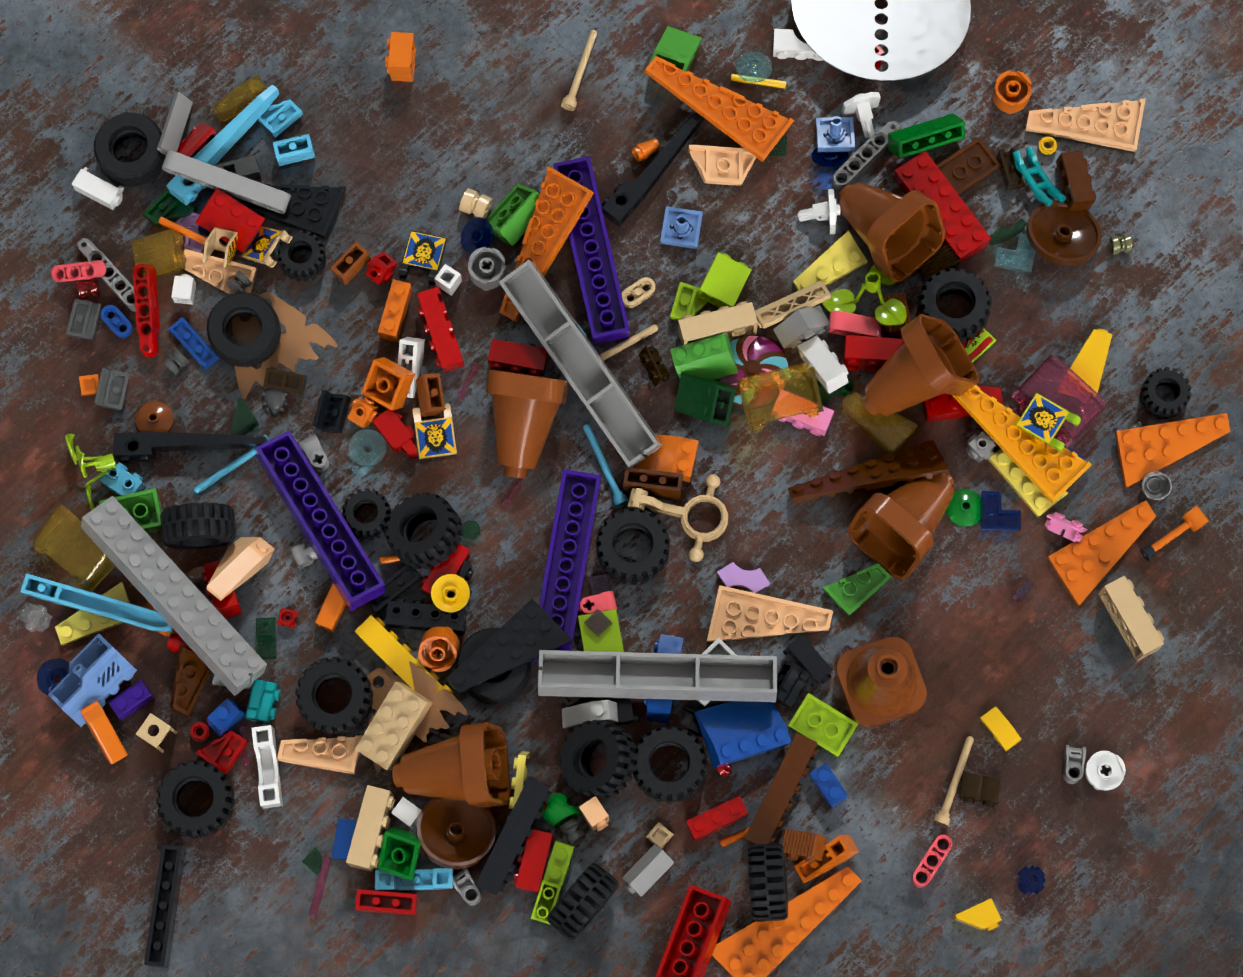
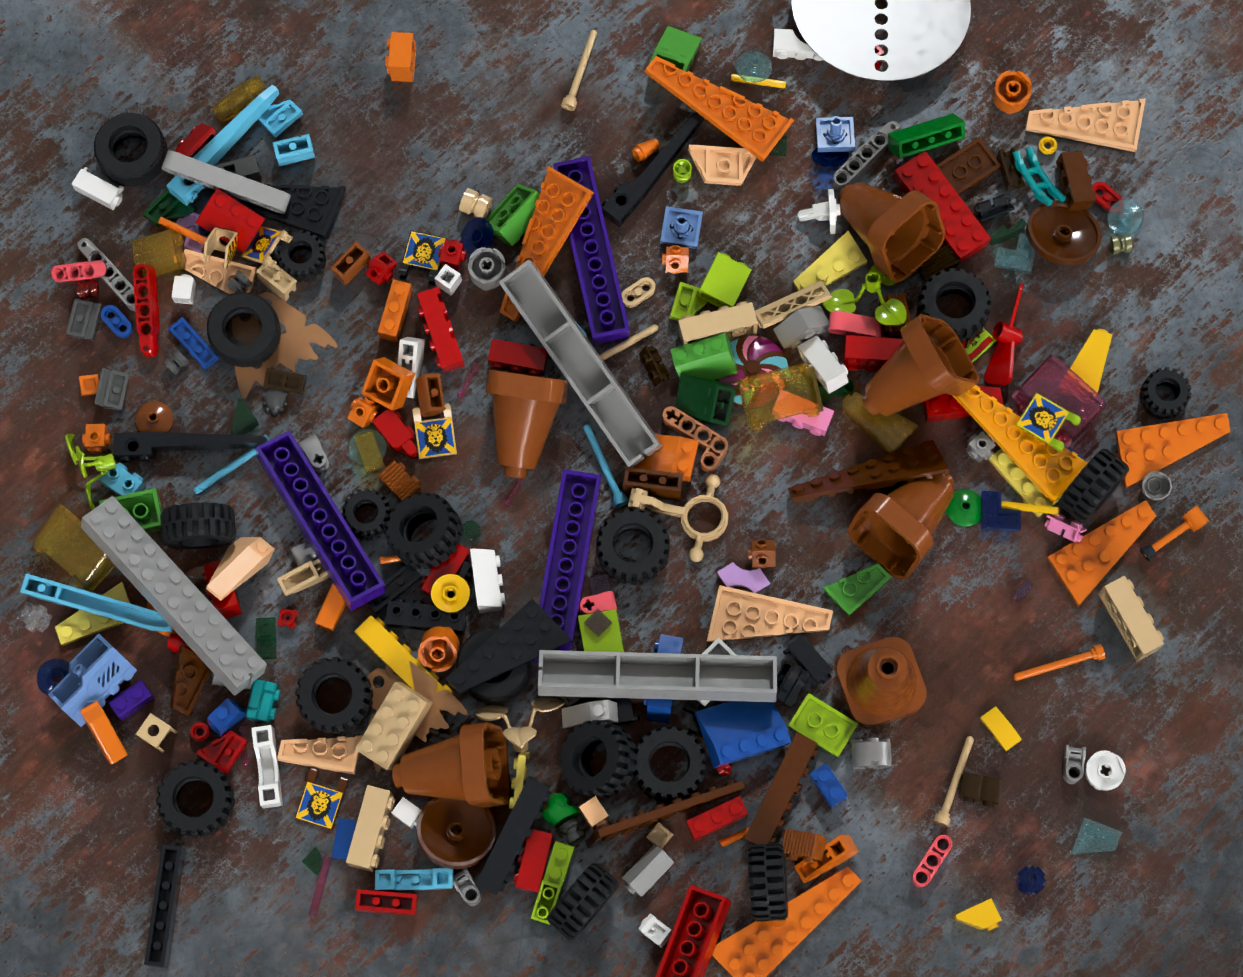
light grey tile [157,92,193,156] -> none
black bracket [313,390,351,433] -> none
green slope [377,827,421,881] -> none
white piece [841,92,881,138] -> none
none -> orange brick [82,424,111,454]
none -> tan hinge [256,264,297,302]
none -> tan slope [277,559,330,596]
none -> flag [295,768,349,830]
none -> clear yellow tile [354,431,385,474]
none -> dark orange brick [377,460,421,502]
none -> red brick [438,239,467,271]
none -> white slope [470,548,506,613]
none -> tan plant [473,697,565,752]
none -> reddish brown wing [586,780,745,848]
none -> white bracket [639,913,672,948]
none -> orange brick [662,245,689,274]
none -> nougat beam [663,406,728,473]
none -> lime wheel [673,159,692,183]
none -> dark orange brick [748,539,776,568]
none -> light grey brick [851,738,892,770]
none -> black hinge [973,194,1015,222]
none -> red piece [984,283,1023,386]
none -> yellow bar [1001,501,1059,515]
none -> orange piece [1013,644,1106,681]
none -> black tyre [1059,449,1129,523]
none -> clear light blue wing [1071,817,1122,854]
none -> red plate [1092,182,1124,214]
none -> clear light blue dish [1107,199,1144,236]

